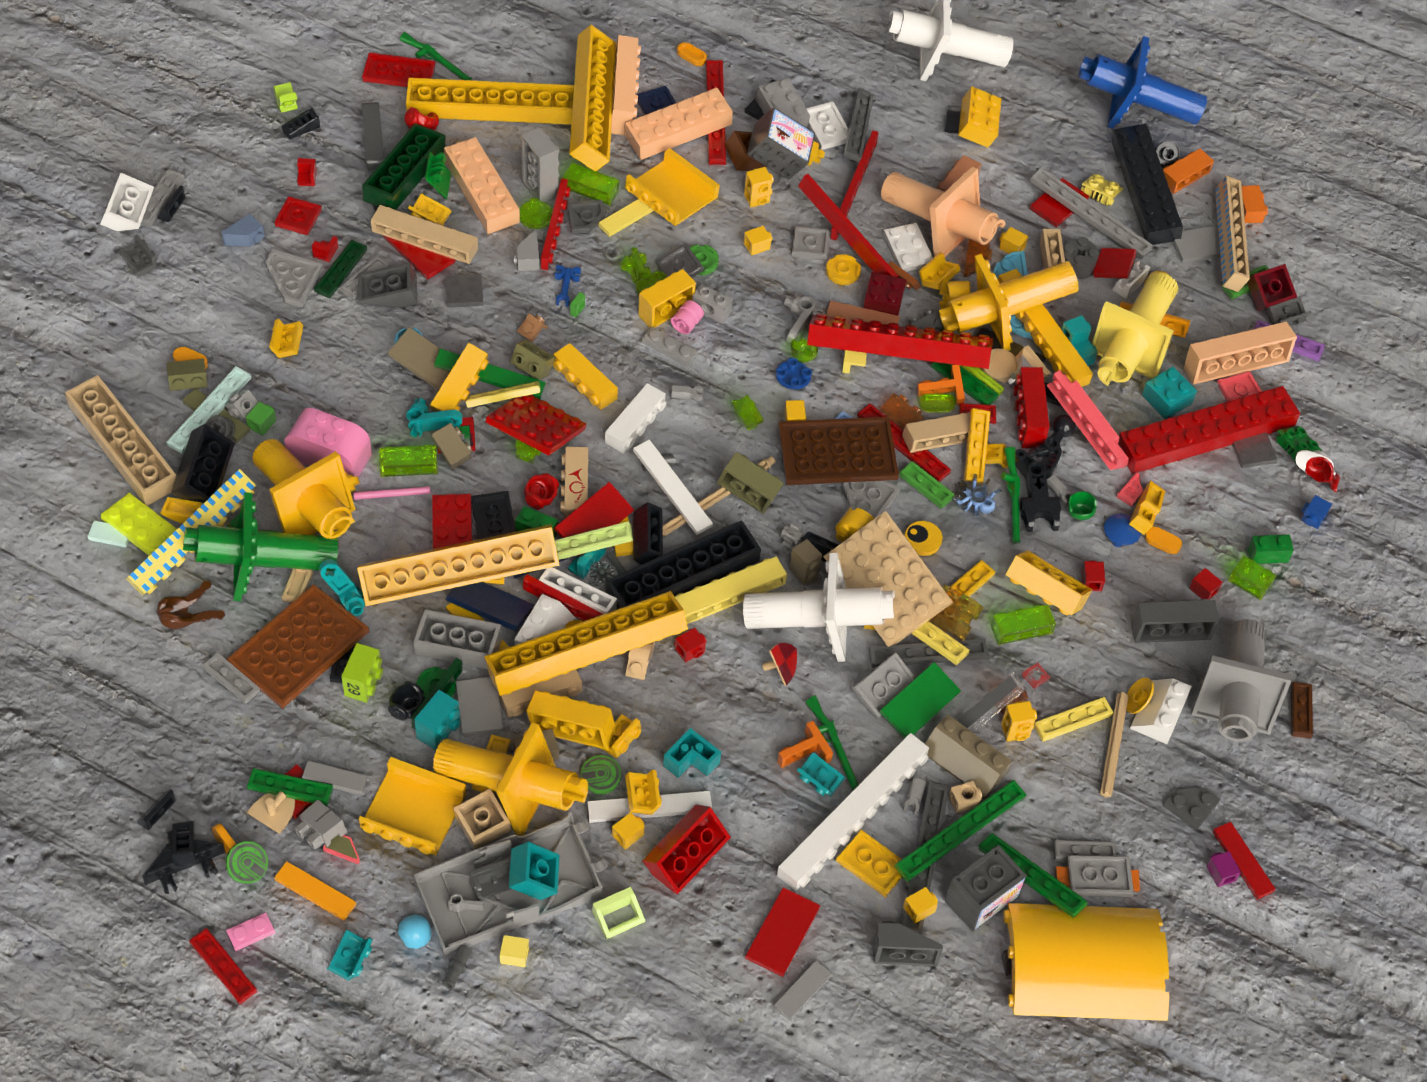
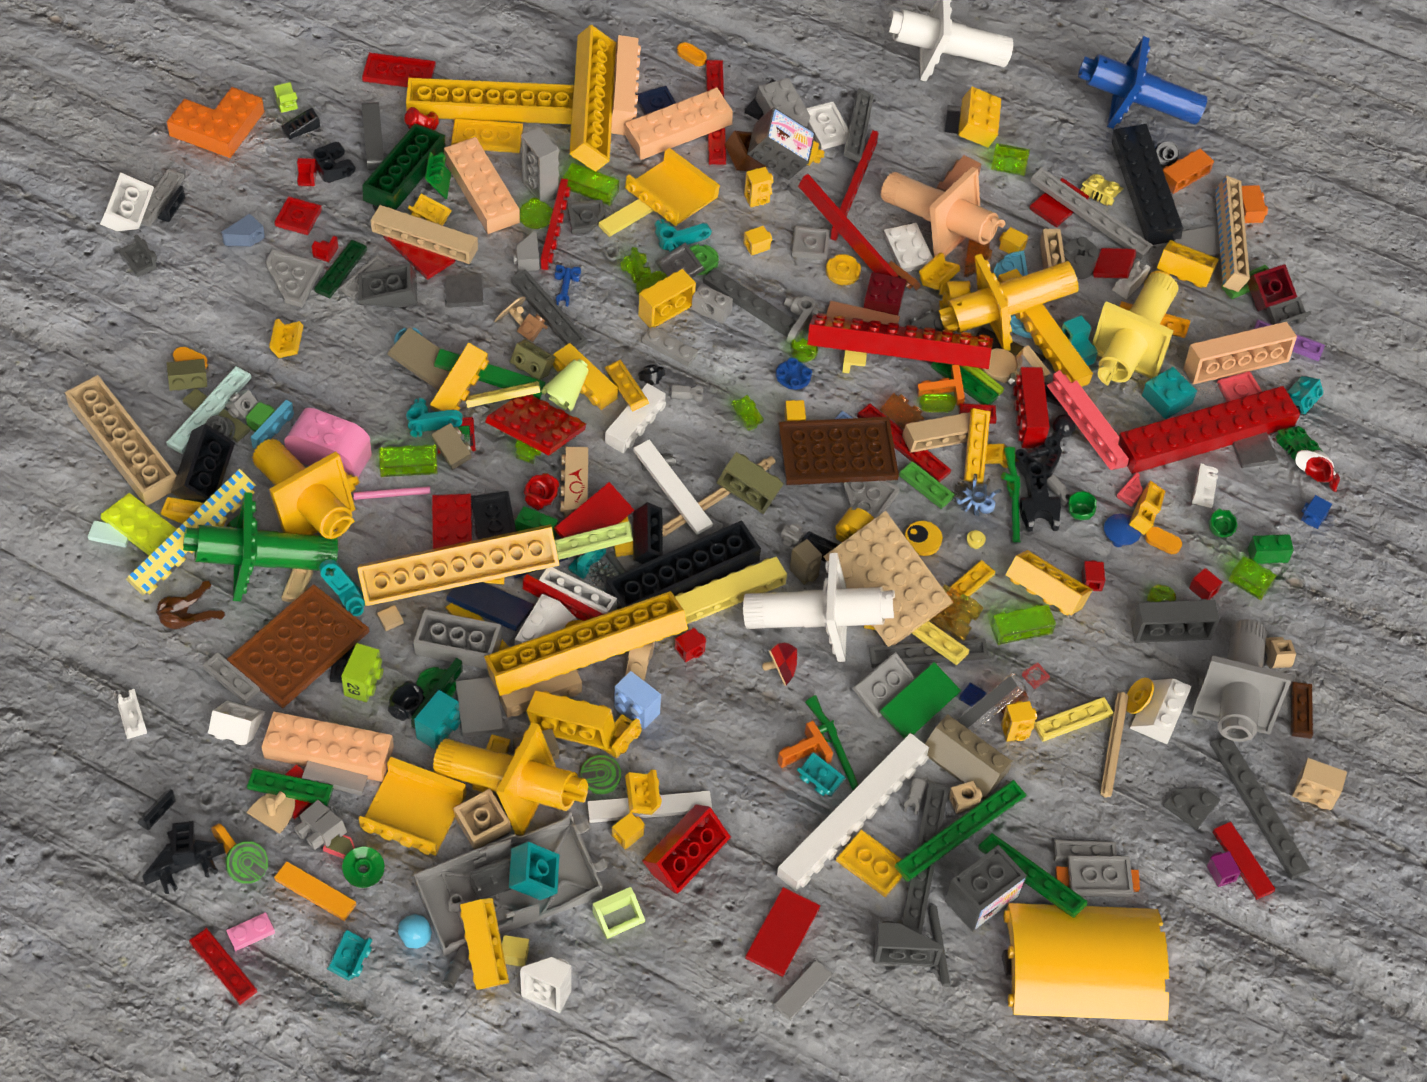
green piece [400,32,472,80] -> none
bright green tile [570,292,585,318] -> none
teal brick [663,728,721,778] -> none
bright pink wheel [671,300,704,334] -> none
yellow brick [903,887,938,924] -> none
none -> white hinge [117,689,147,739]
none -> orange brick [167,87,264,158]
none -> white slope [208,701,265,745]
none -> medium azure plate [251,400,294,449]
none -> light nougat brick [261,711,394,782]
none -> black piece [313,142,356,183]
none -> green dish [342,846,385,888]
none -> tan tile [377,605,404,631]
none -> yellow tile [451,119,523,153]
none -> yellow brick [460,898,509,990]
none -> tan shield [494,296,526,326]
none -> dark grey plate [511,270,587,350]
none -> white slope [520,957,571,1013]
none -> yellowish green cone [541,359,589,412]
none -> yellow tile [604,359,649,412]
none -> light blue brick [614,671,661,729]
none -> black plate [638,364,666,385]
none -> teal piece [654,219,712,253]
none -> dark grey plate [703,268,796,337]
none -> dark grey bar [929,905,950,987]
none -> clear blue tile [959,682,987,707]
none -> light yellow plate [966,530,986,549]
none -> clear neon green brick [991,143,1030,176]
none -> clear neon green hair [1147,584,1177,602]
none -> yellow slope [1157,240,1219,288]
none -> white hinge [1192,463,1218,508]
none -> green hair [1208,508,1238,538]
none -> dark grey plate [1210,737,1310,880]
none -> tan brick [1265,637,1296,668]
none -> teal bracket [1287,376,1324,414]
none -> tan brick [1292,758,1347,810]

